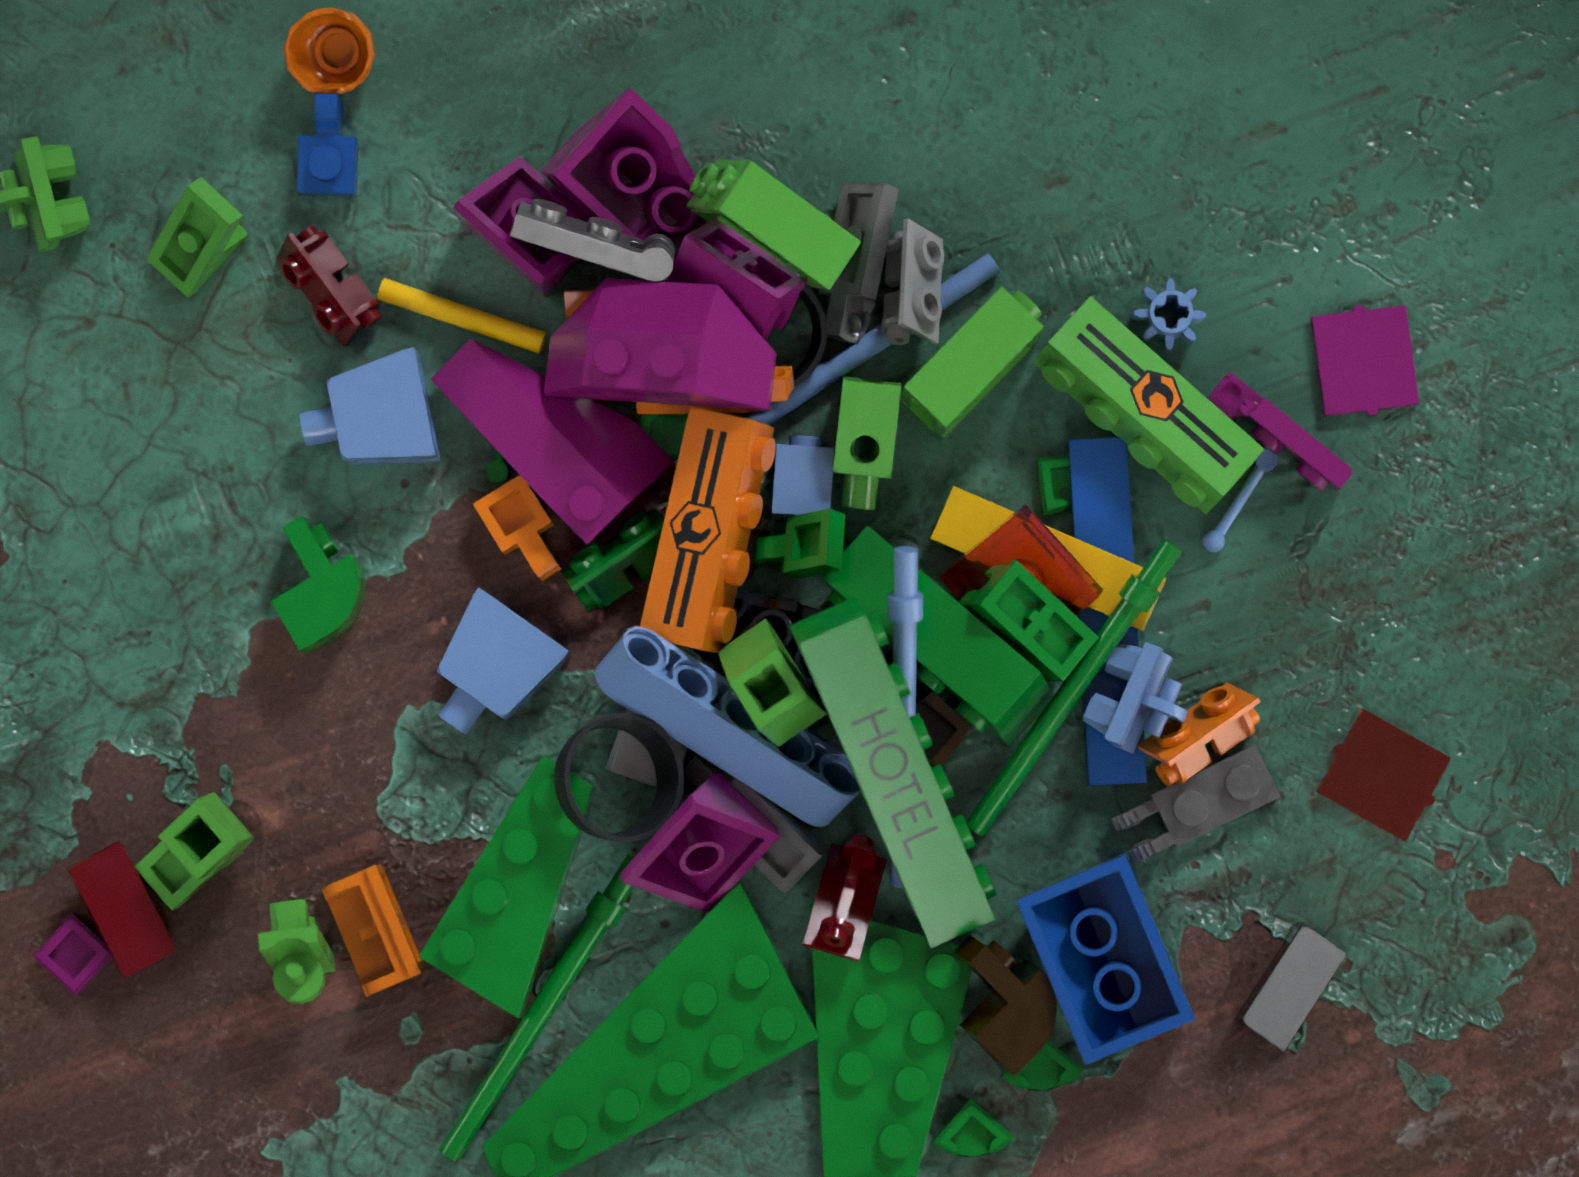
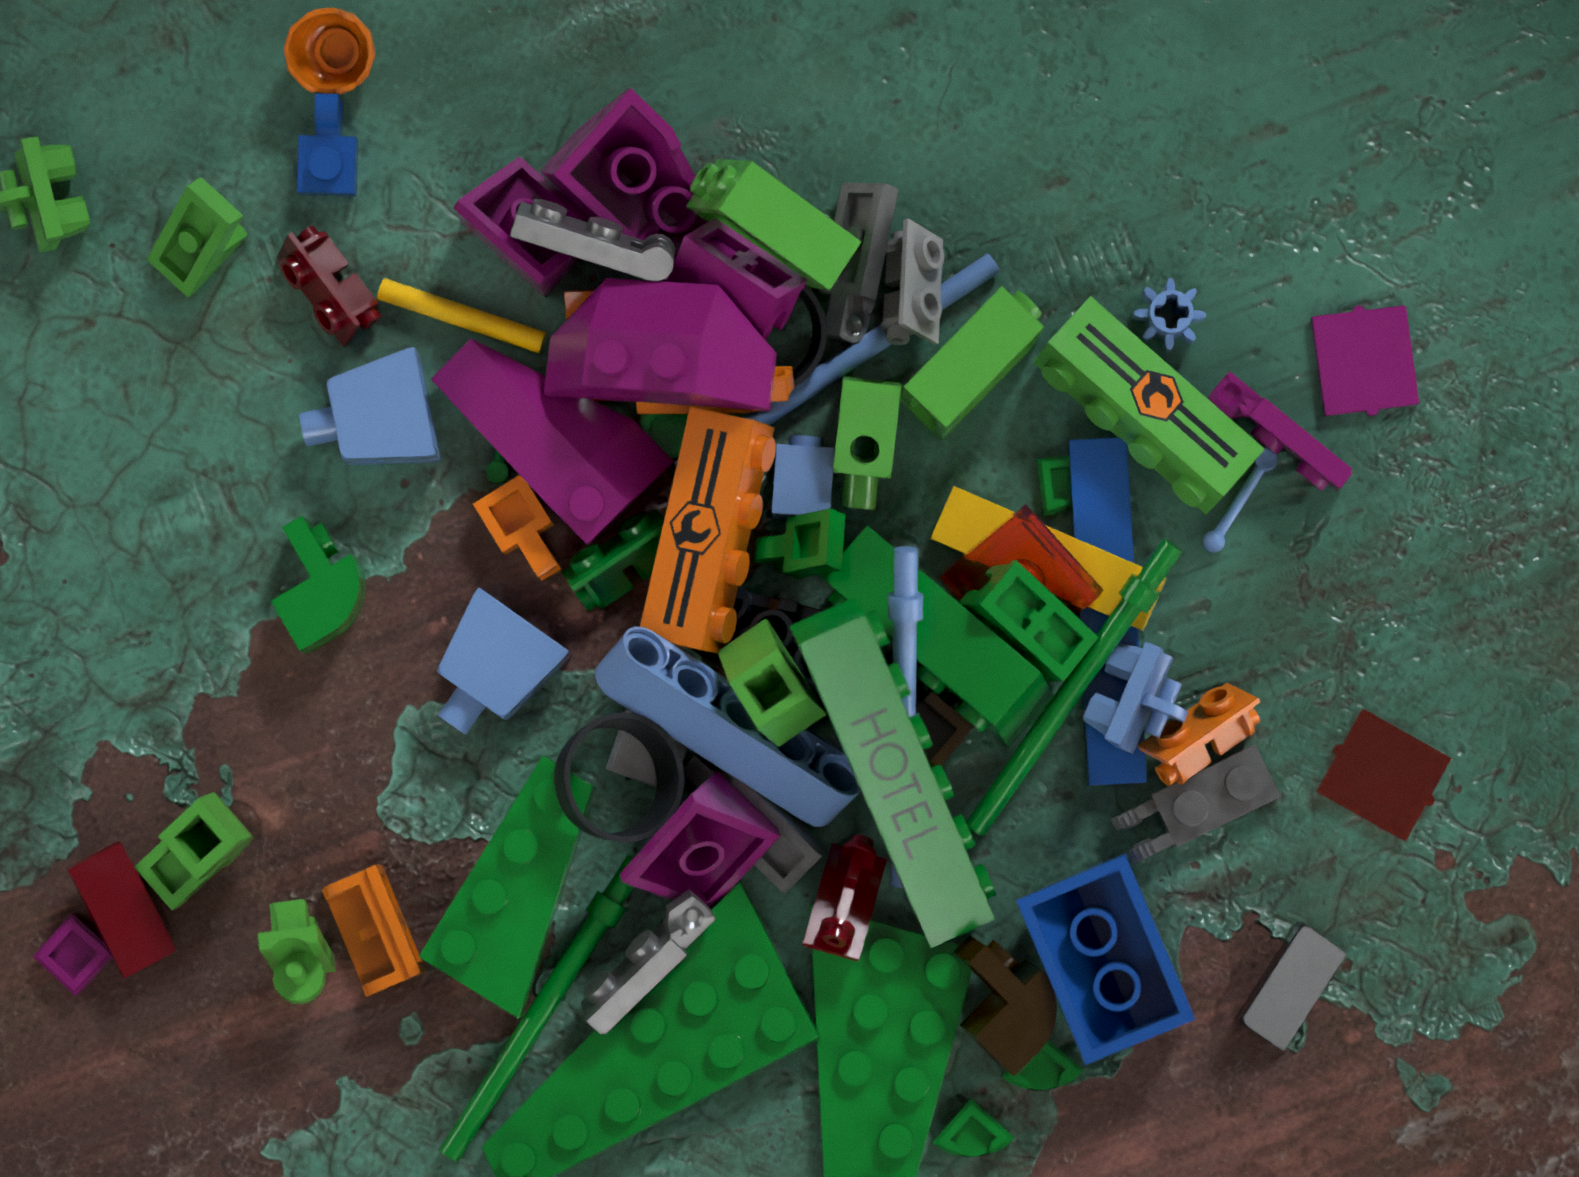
none -> flat silver hinge [580,889,716,1034]

